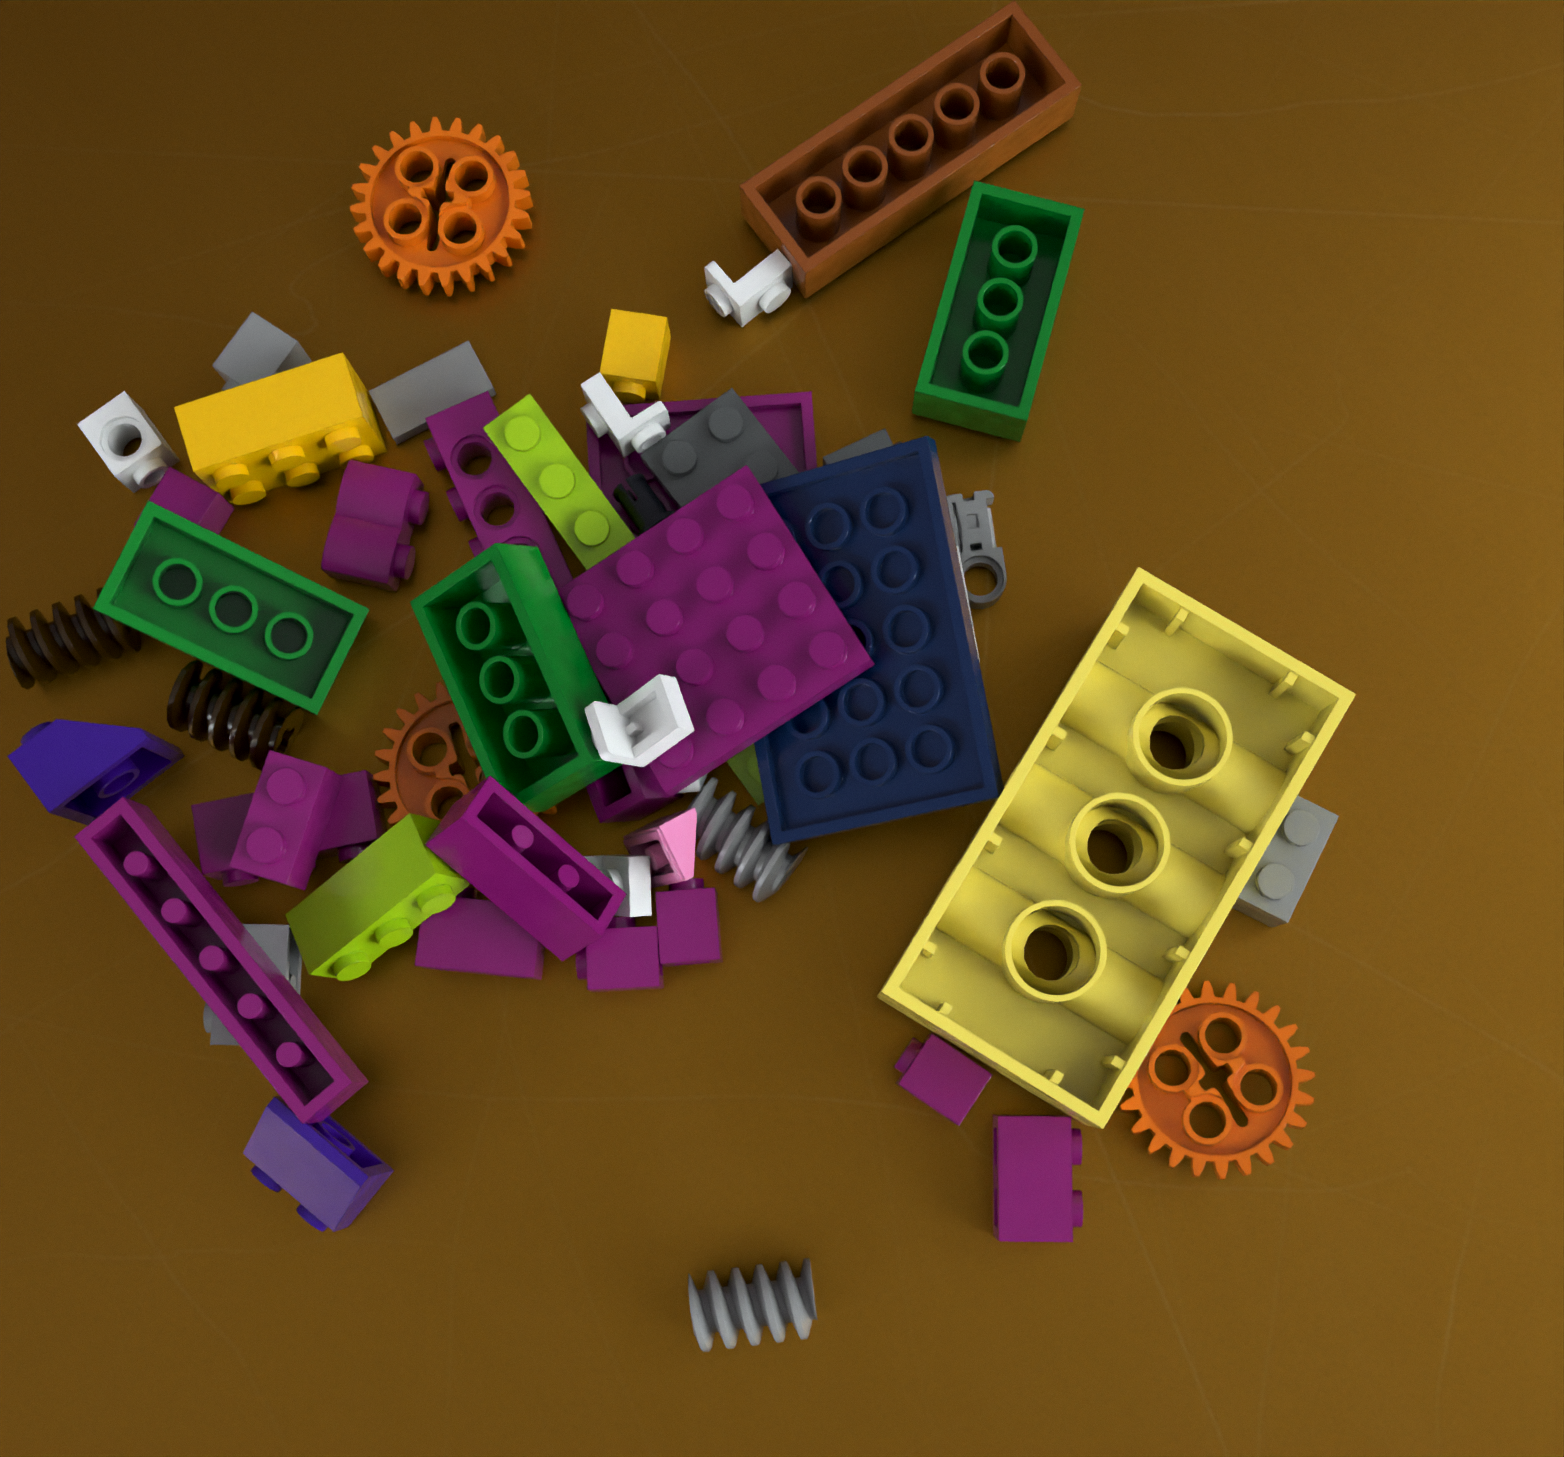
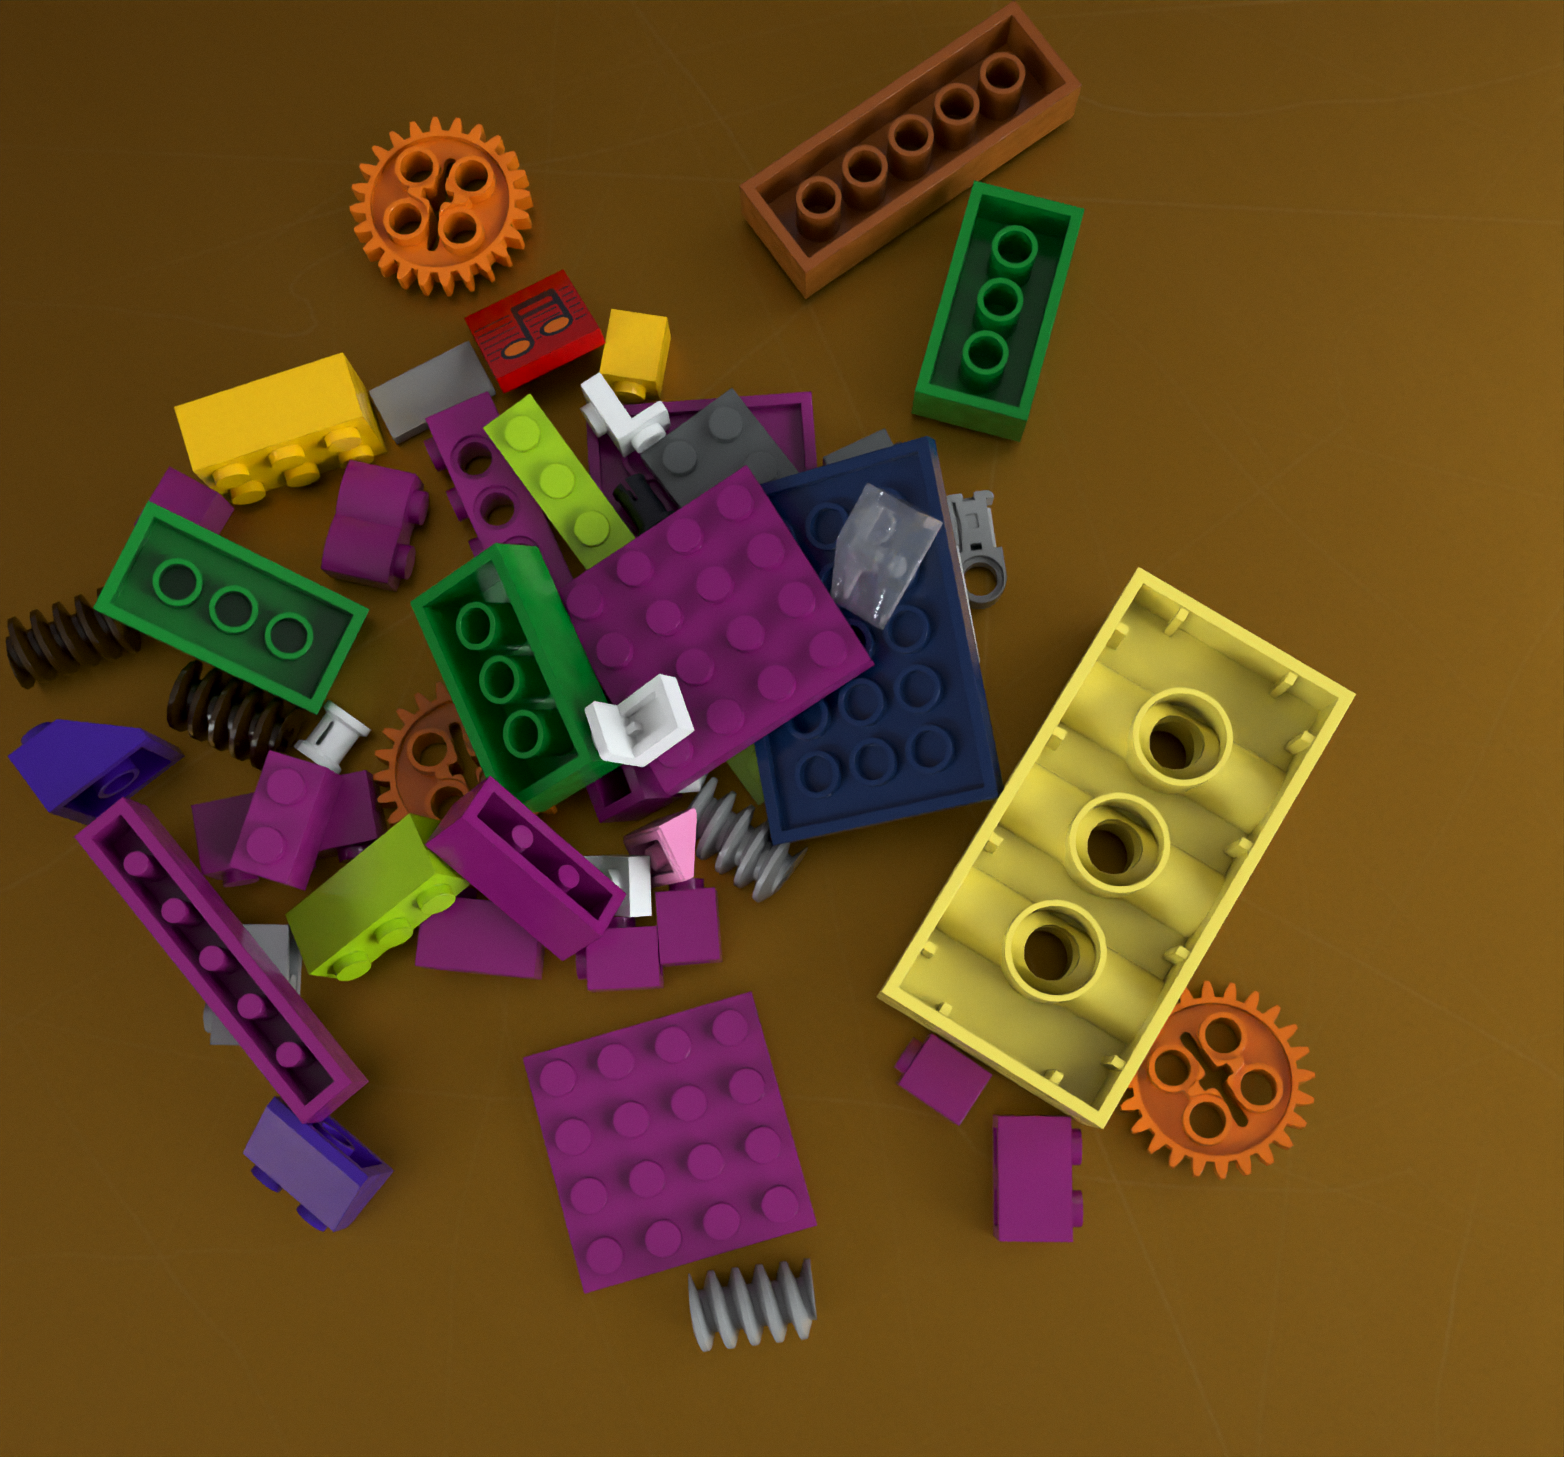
white brick [77,391,180,493] -> none
light grey brick [212,312,312,391] -> none
white bracket [704,249,793,327] -> none
light grey brick [1232,795,1339,928] -> none
none -> white bush [294,700,371,774]
none -> red tile [464,269,606,394]
none -> magenta plate [523,992,817,1294]
none -> clear slope [831,483,943,630]

